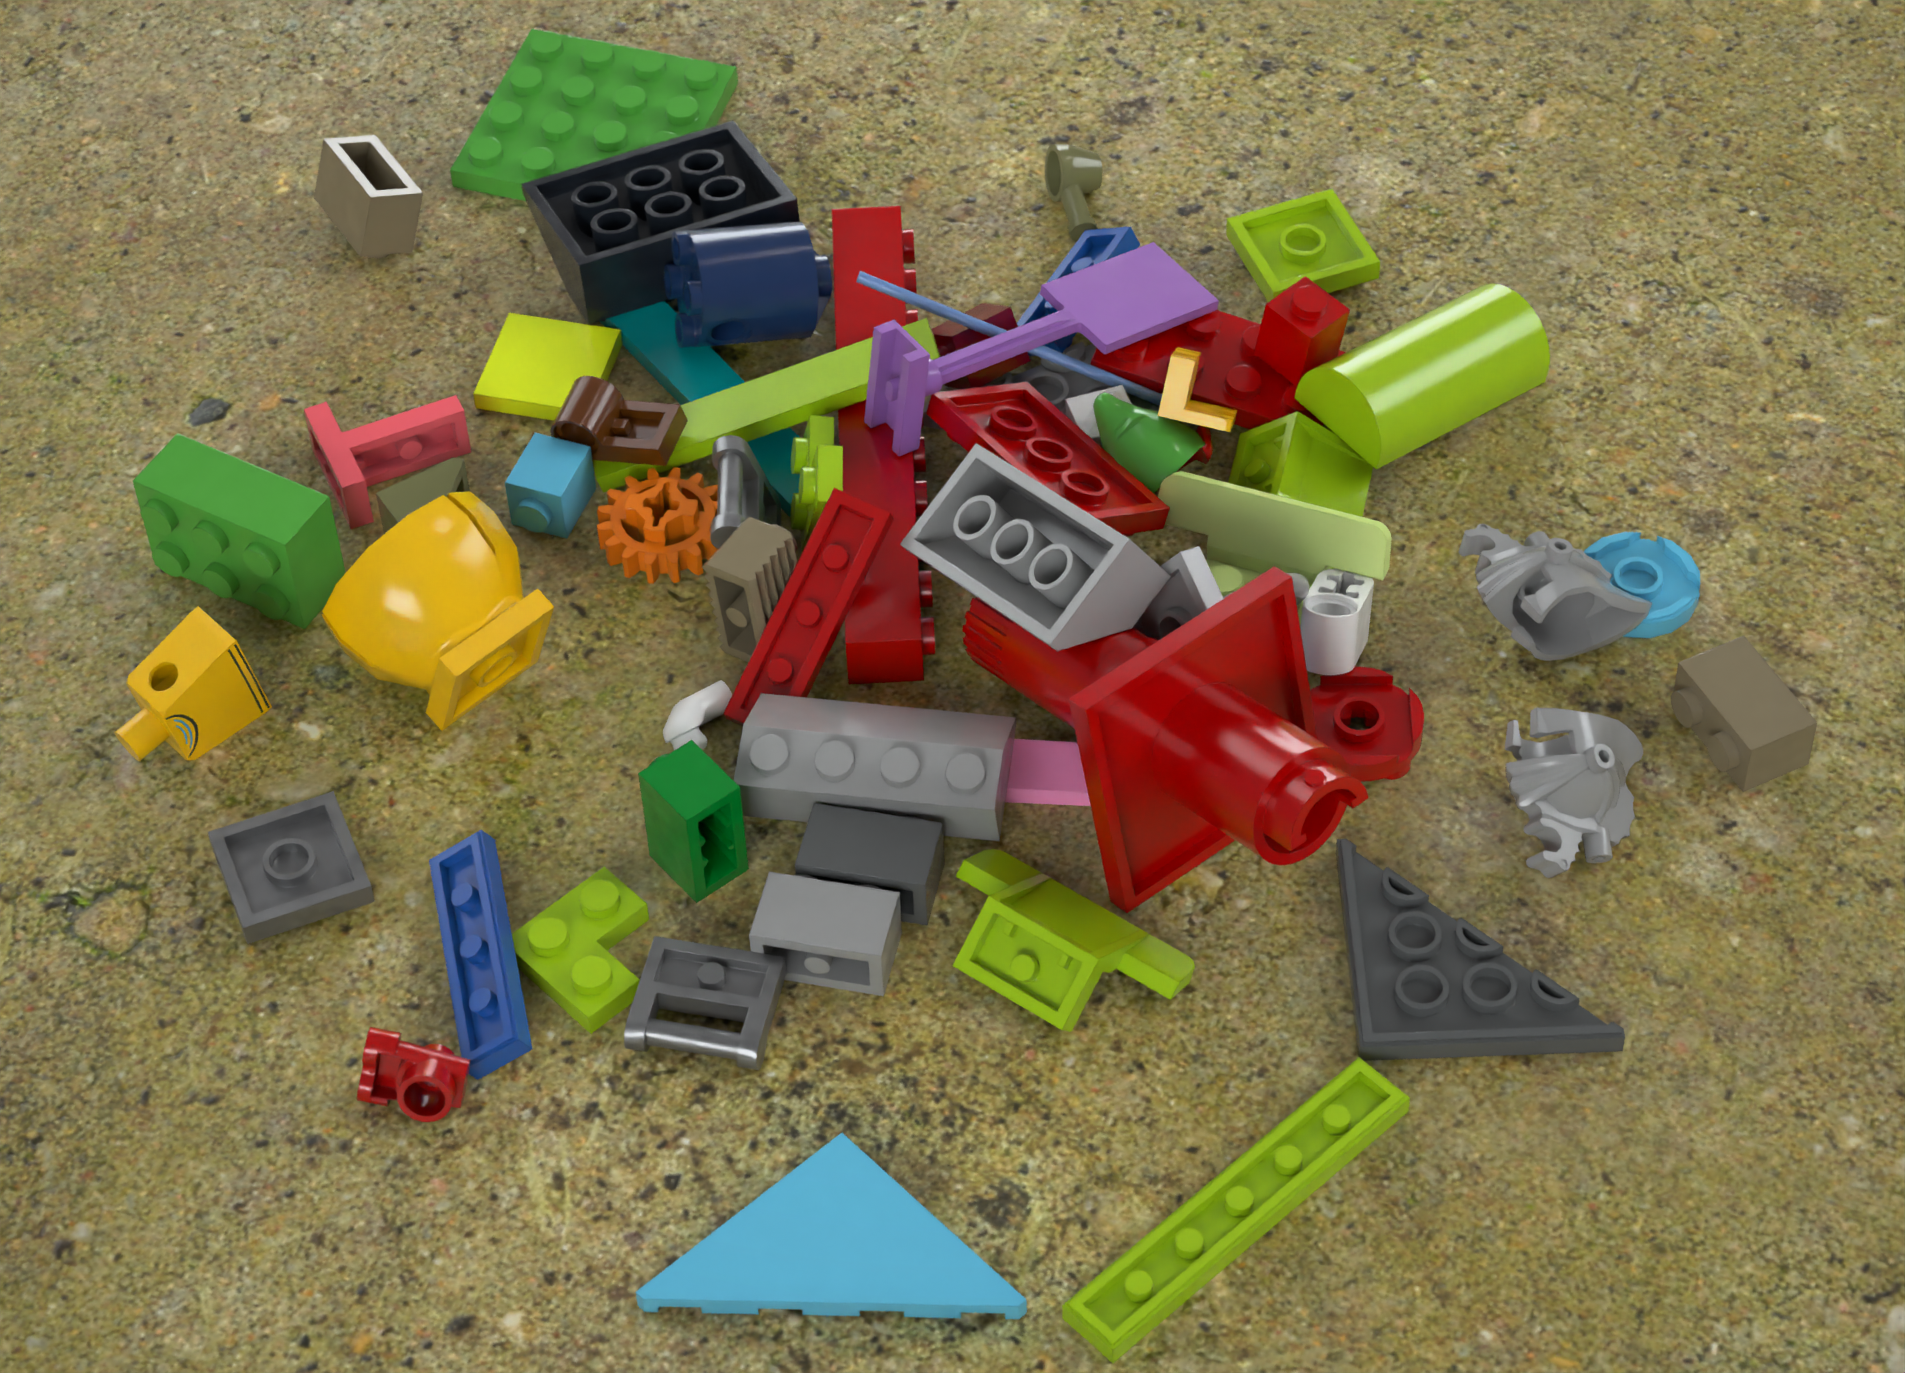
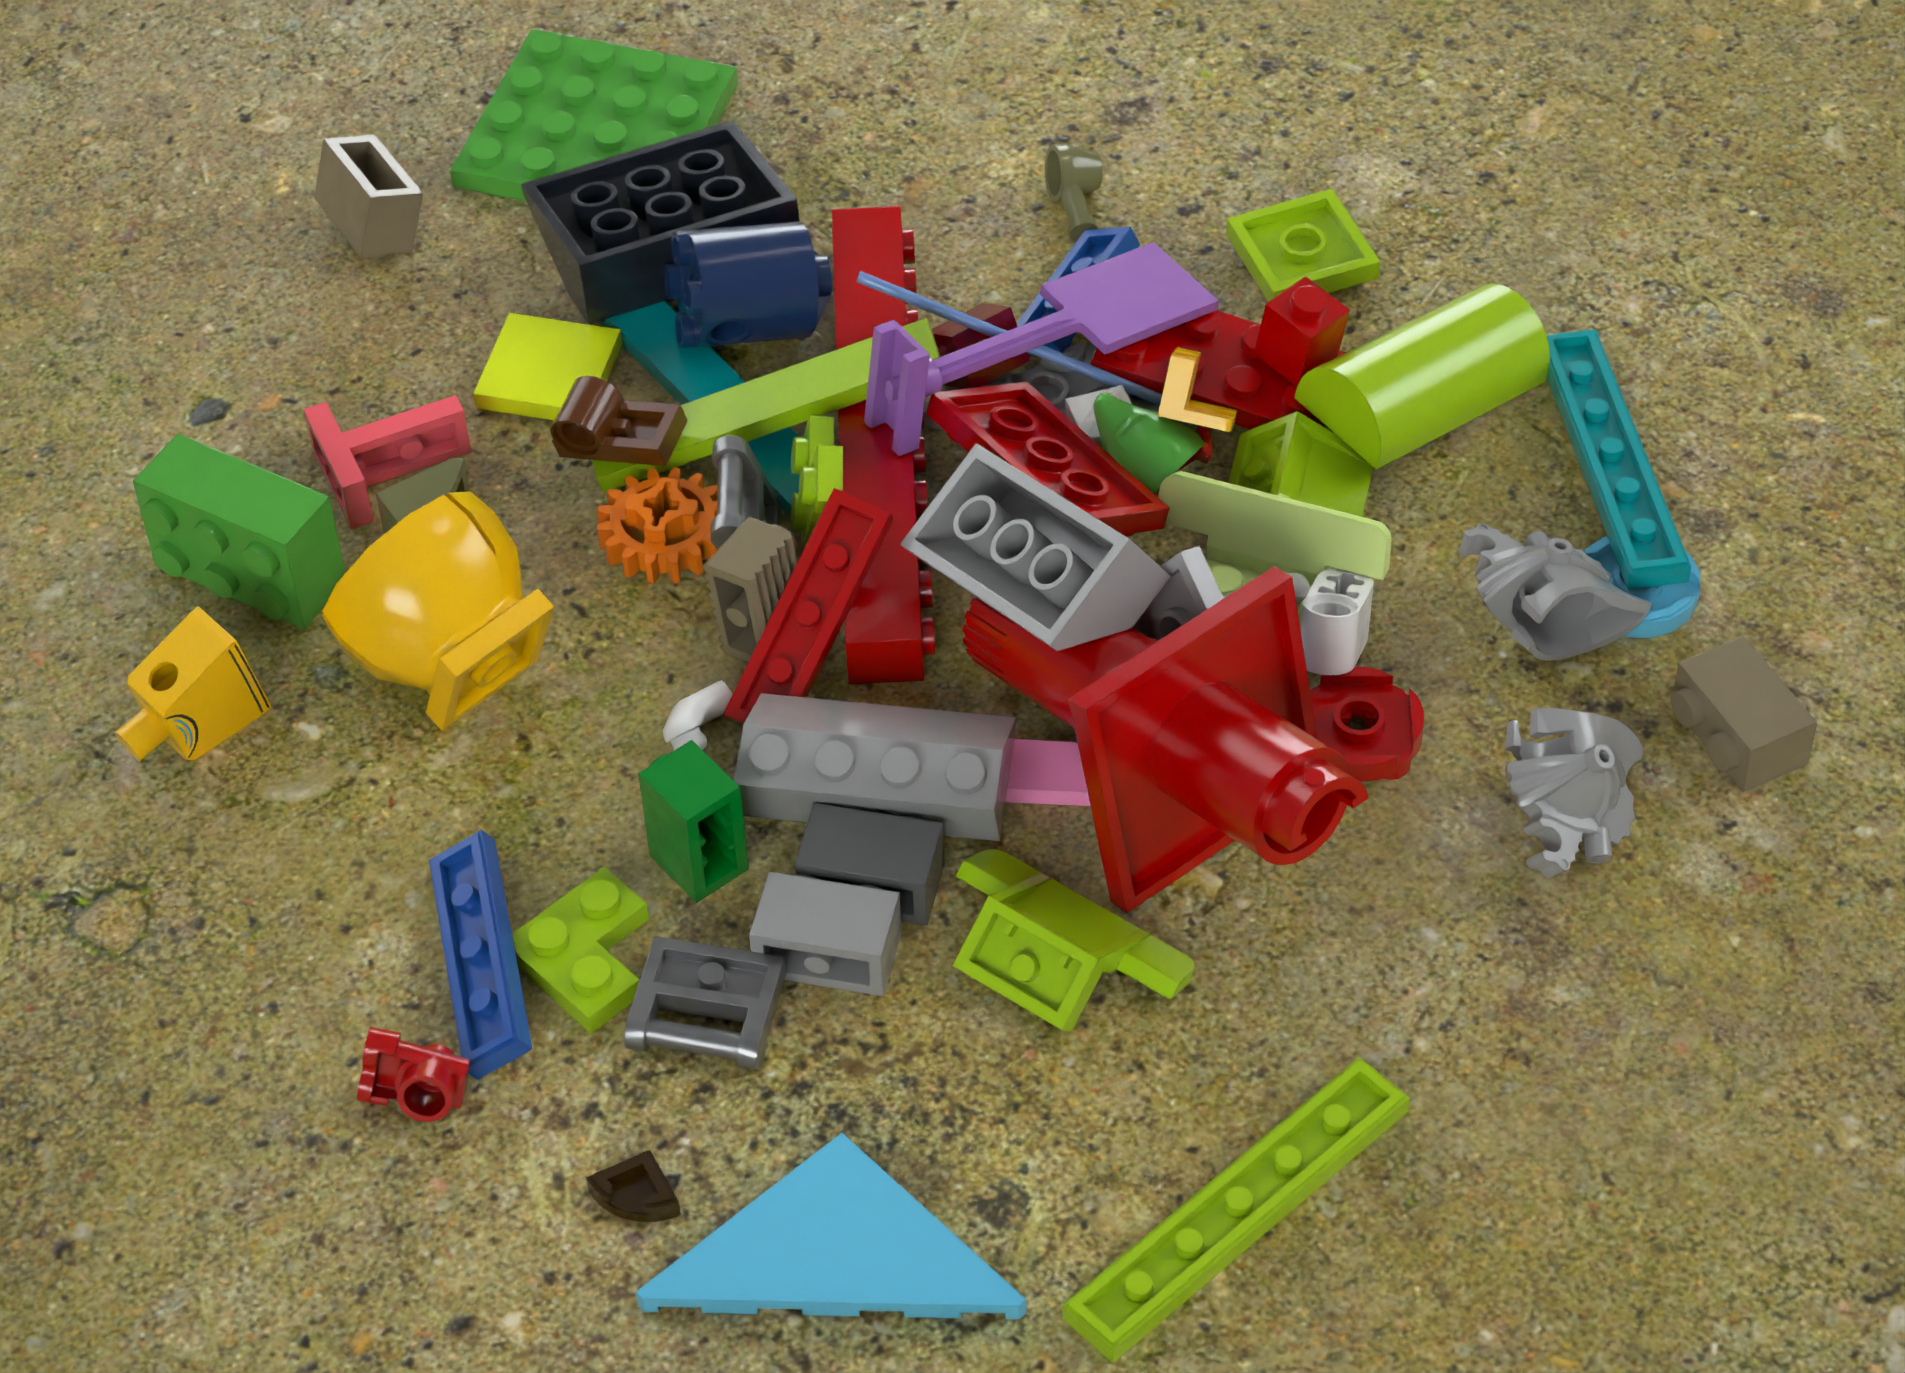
flat silver plate [208,791,375,944] -> none
medium azure brick [505,433,596,539] -> none
dark grey tile [1336,839,1625,1061] -> none
none -> dark brown tile [586,1150,681,1222]
none -> teal tile [1546,329,1691,590]

